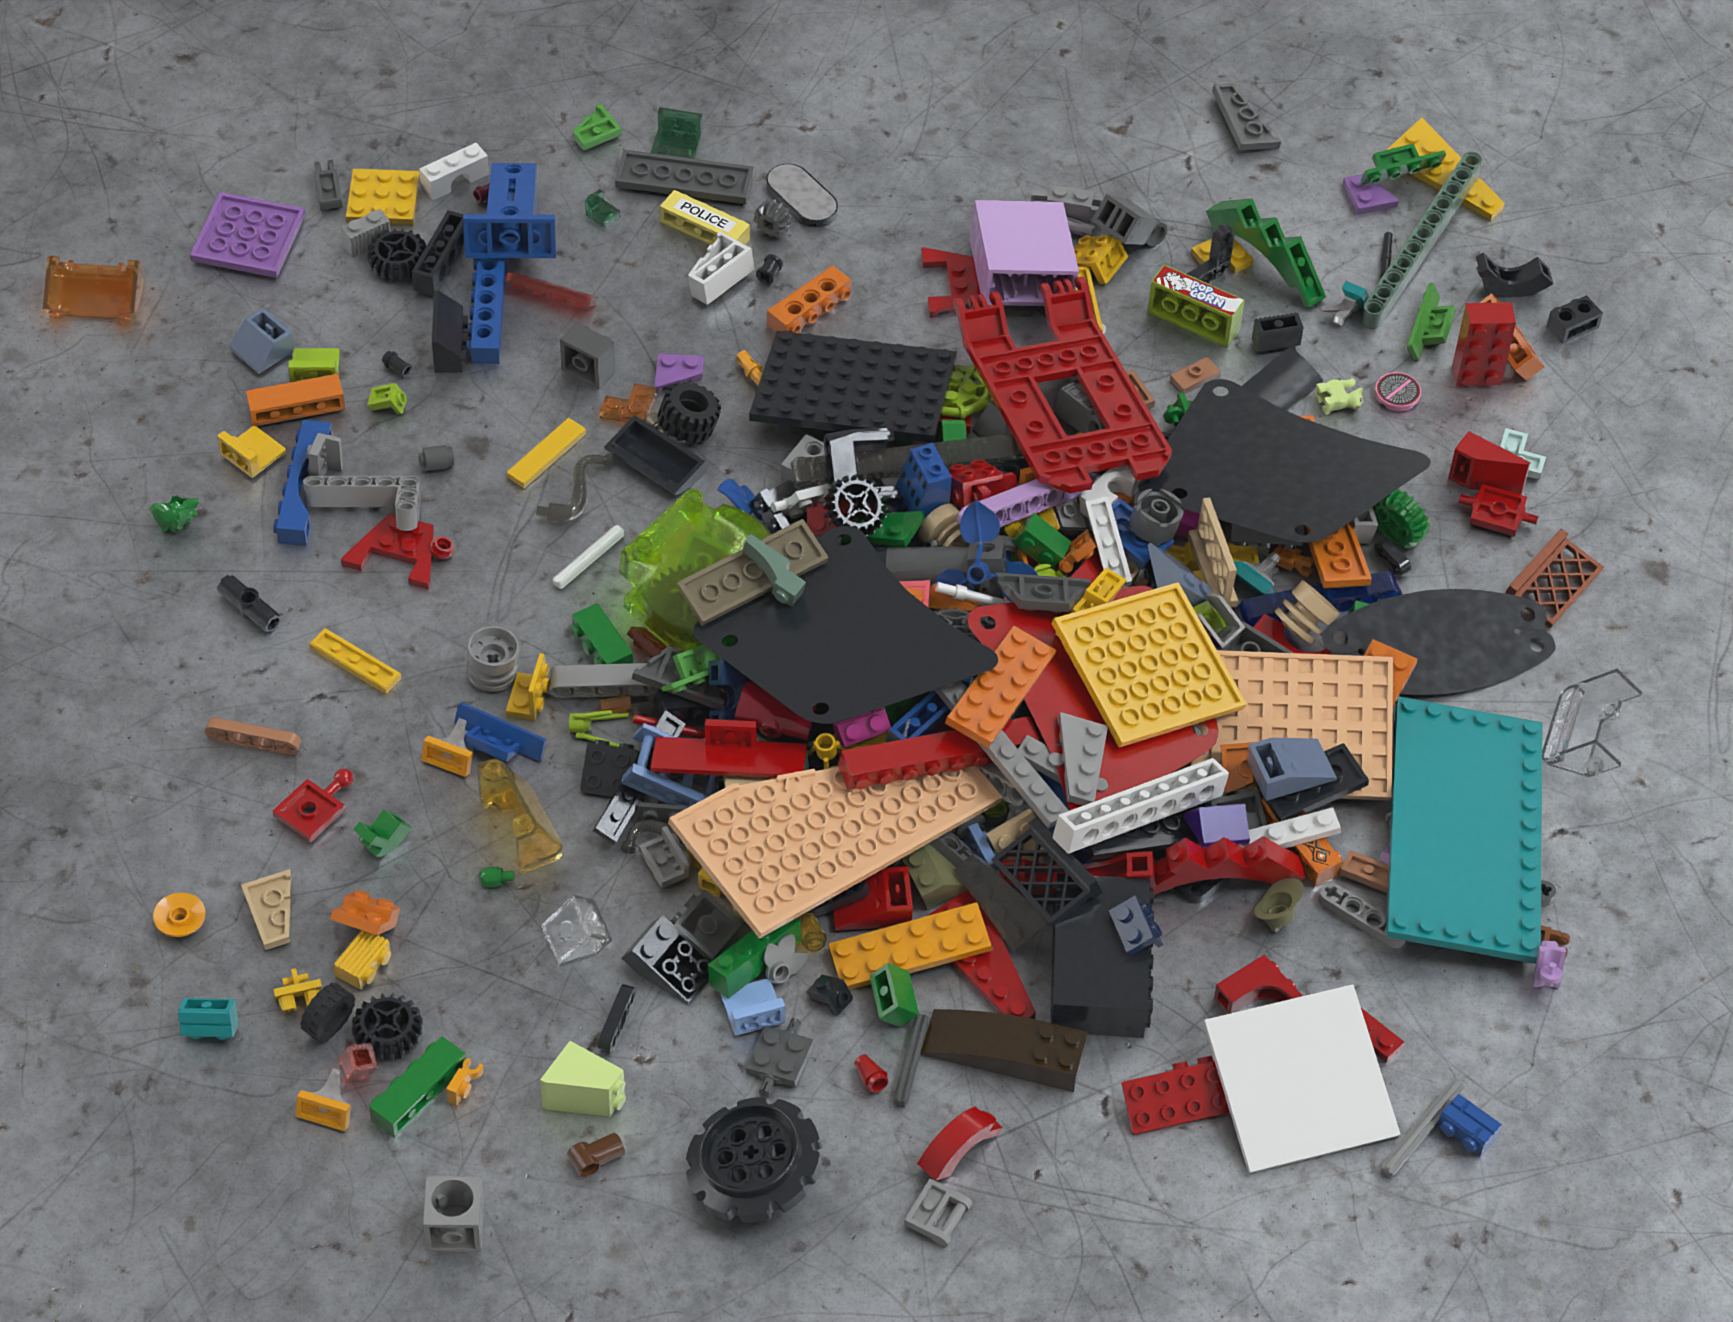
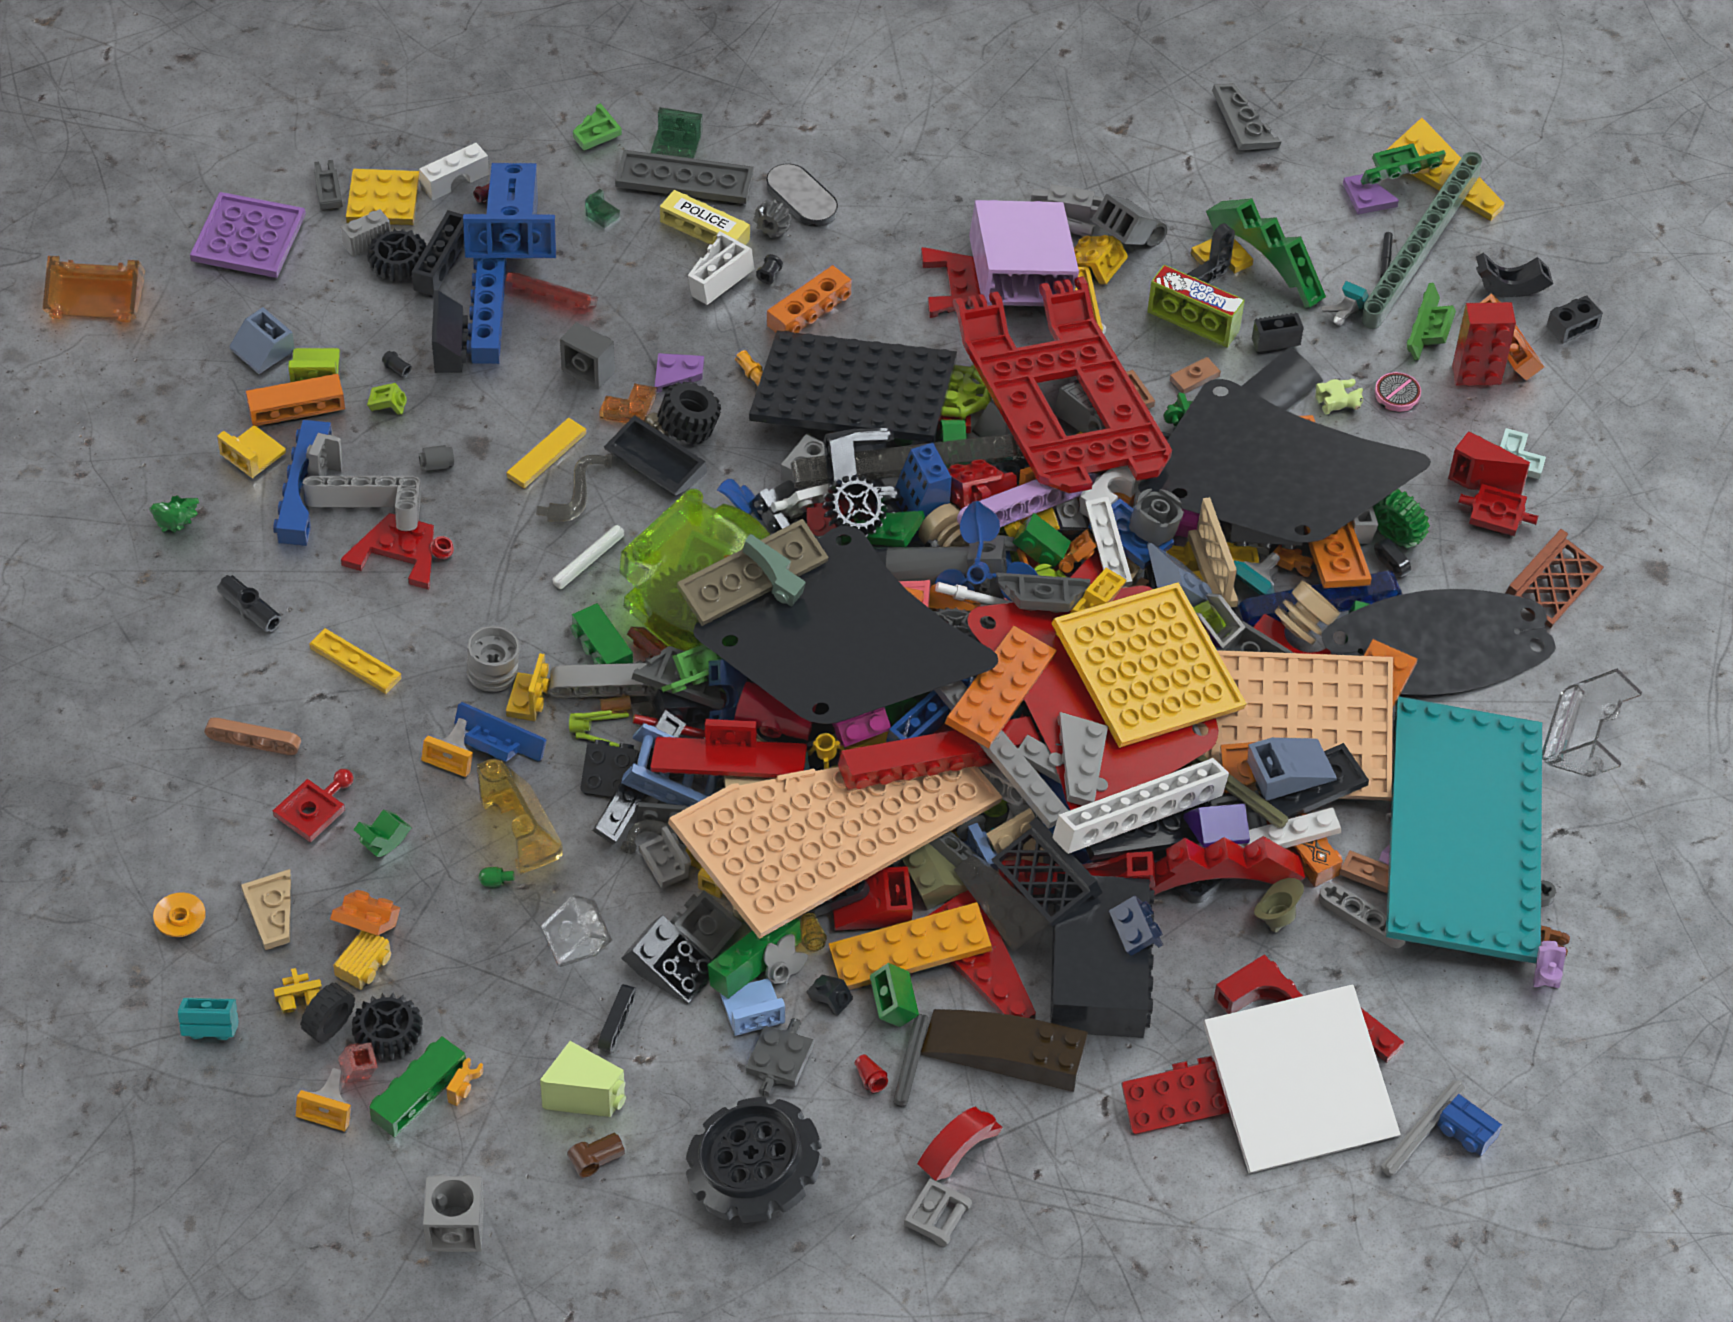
none -> olive axle [1191,755,1288,828]

